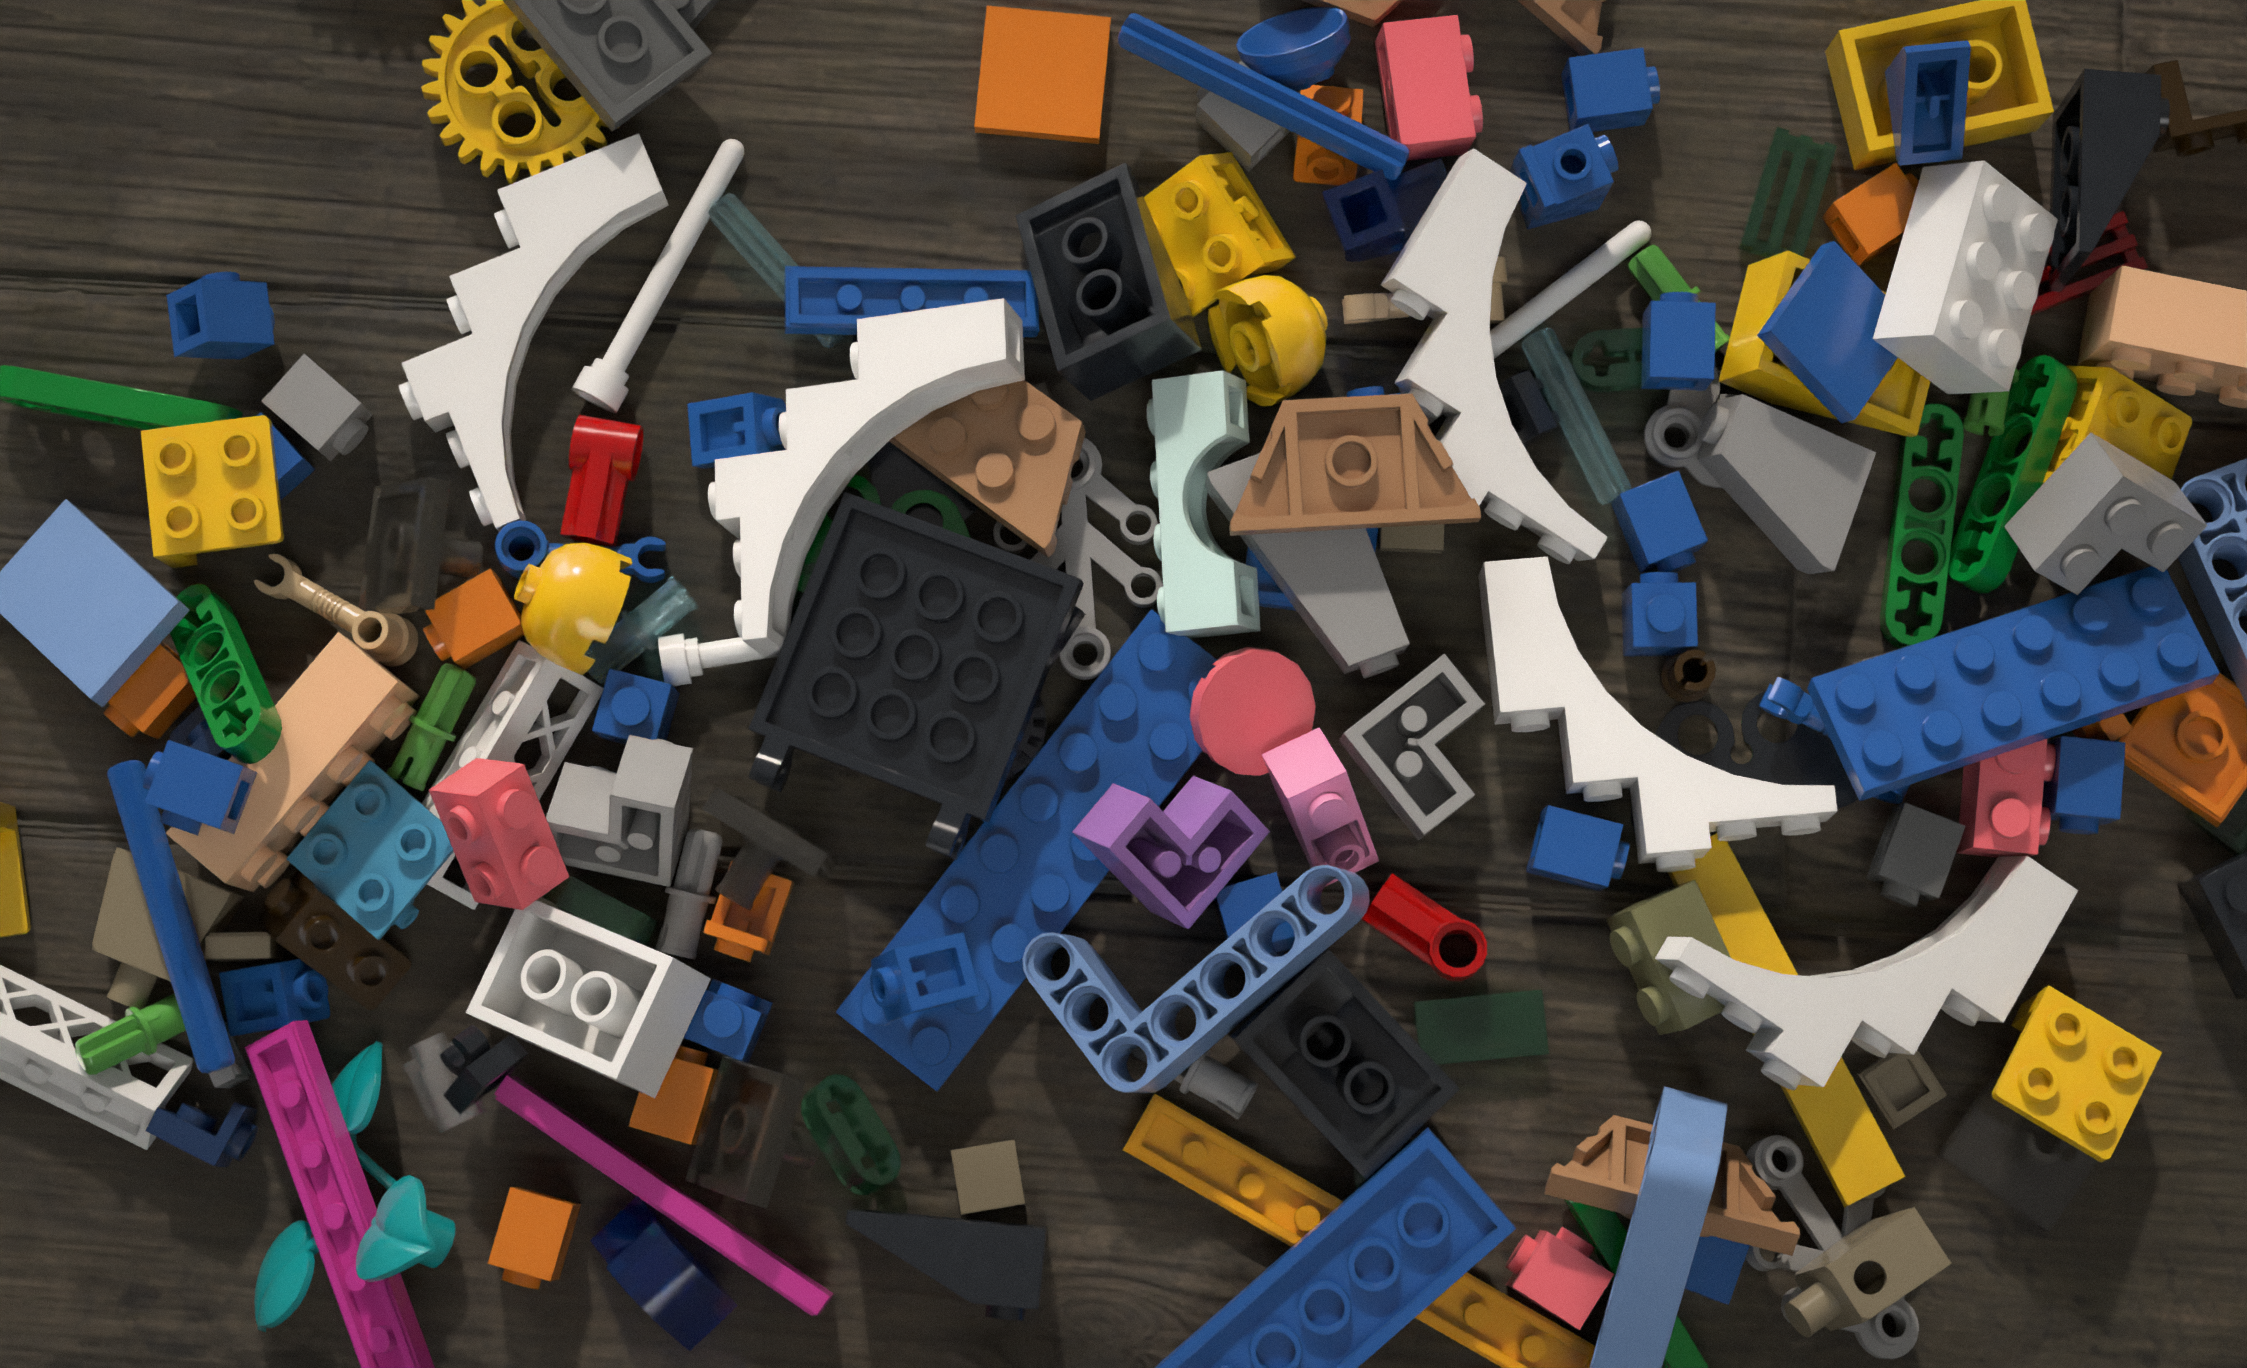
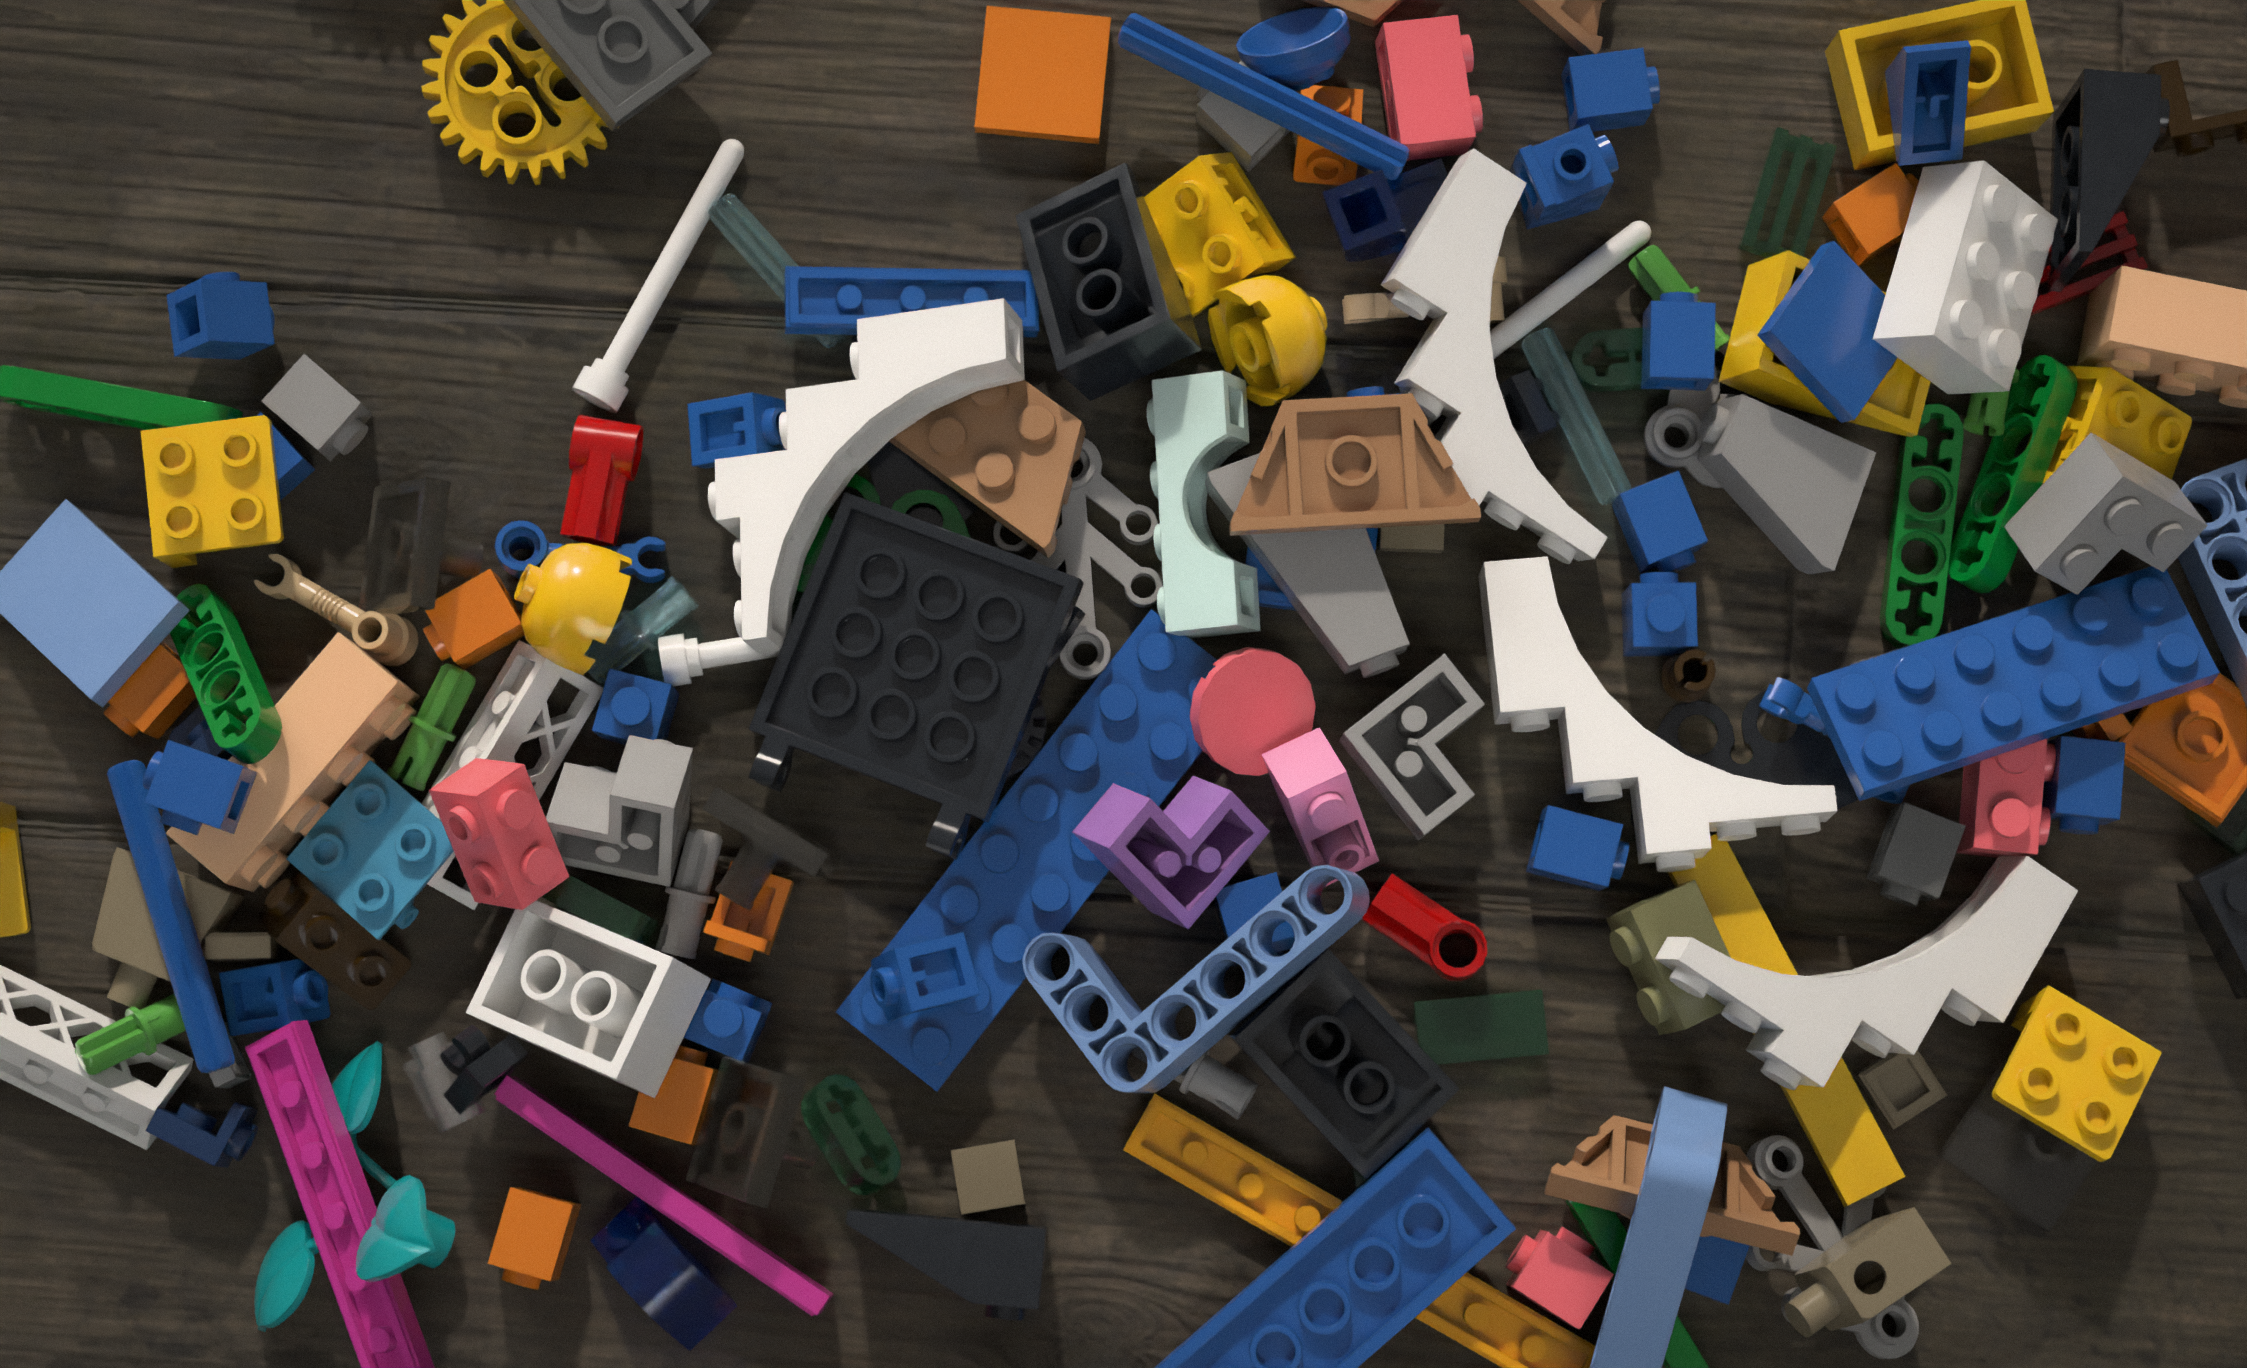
white arch [399,133,669,532] -> none

